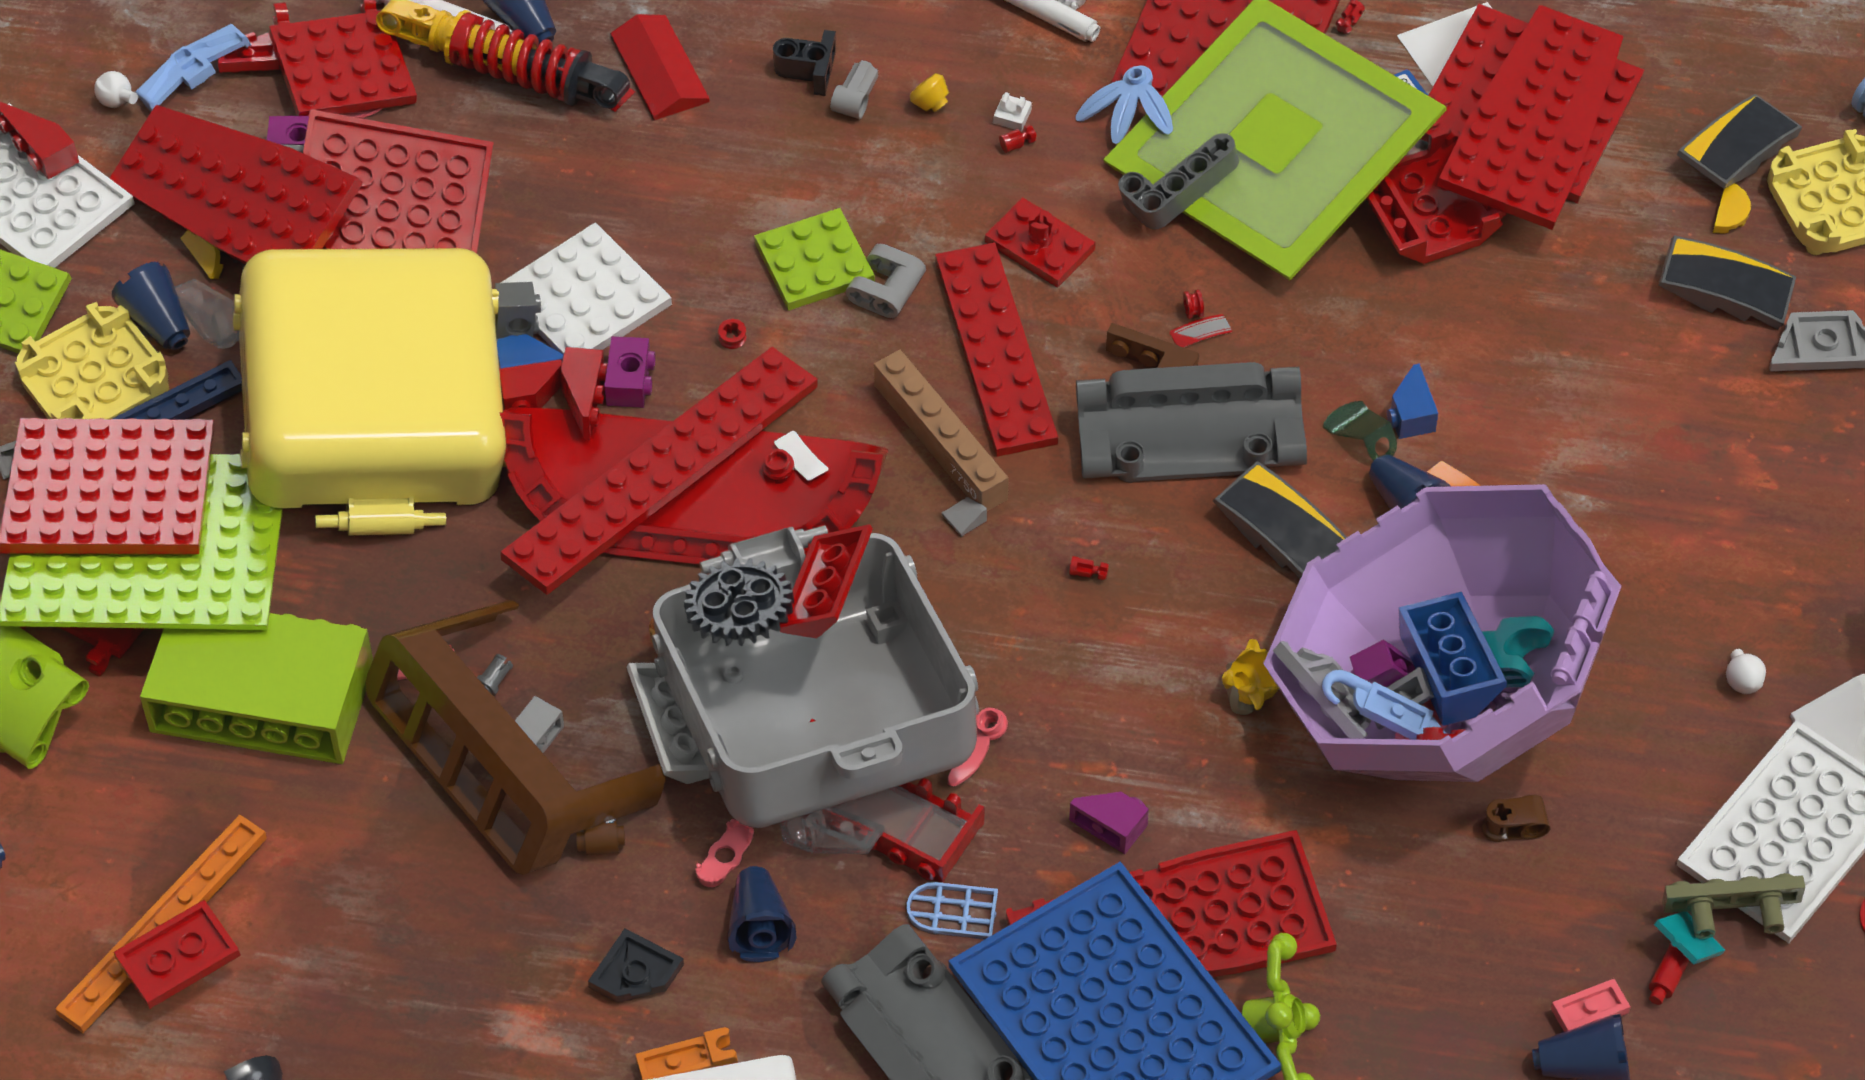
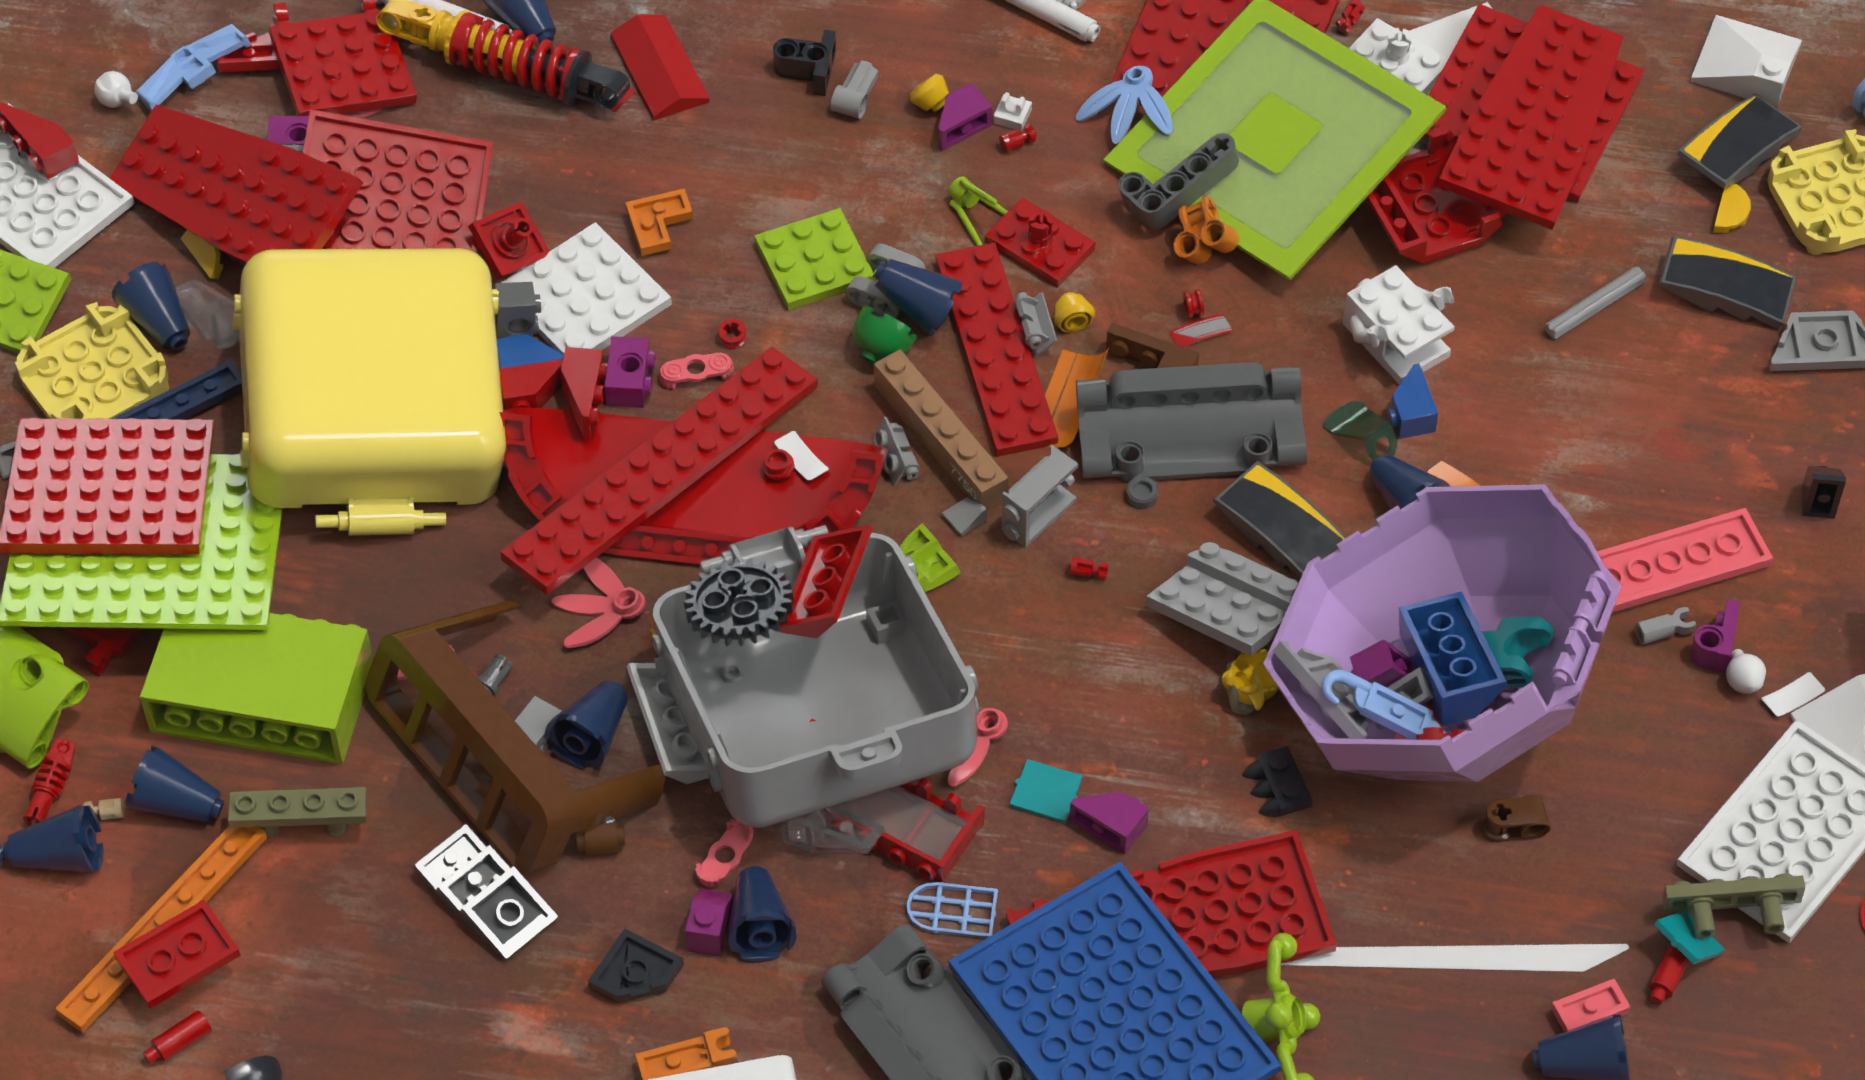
none -> dark blue cone [3,805,104,873]
none -> red hinge [23,738,76,825]
none -> tan piece [83,798,125,820]
none -> dark blue cone [125,745,225,823]
none -> red cylinder [143,1010,212,1064]
none -> olive plate [228,787,368,839]
none -> slope [413,824,558,961]
none -> red plate [468,201,550,280]
none -> dark blue cone [545,681,628,769]
none -> coral plant [551,557,646,648]
none -> orange plate [625,188,693,256]
none -> coral piece [659,353,734,390]
none -> magenta slope [685,889,734,956]
none -> green cylinder [852,306,917,364]
none -> dark blue cone [872,258,963,337]
none -> light grey hinge [873,417,920,486]
none -> lime brick [900,523,961,592]
none -> magenta slope [938,83,992,151]
none -> lime plant [948,176,1008,246]
none -> light grey window [1001,444,1078,548]
none -> teal piece [1010,759,1083,824]
none -> light grey hinge [1014,292,1057,358]
none -> orange sticker [1045,347,1109,448]
none -> yellow cone [1054,292,1095,333]
none -> dark grey tile [1126,476,1159,509]
none -> light grey plate [1146,542,1298,656]
none -> orange piece [1173,195,1239,265]
none -> black plate [1242,746,1312,817]
none -> white sticker [1281,944,1629,972]
none -> white torso [1343,265,1455,385]
none -> white plate [1349,18,1449,94]
none -> light grey axle [1545,267,1646,339]
none -> coral plate [1597,508,1773,613]
none -> light grey bar [1635,607,1696,645]
none -> white slope [1690,15,1802,107]
none -> magenta plate [1690,599,1740,673]
none -> white sticker [1762,672,1825,717]
none -> black slope [1802,466,1846,519]

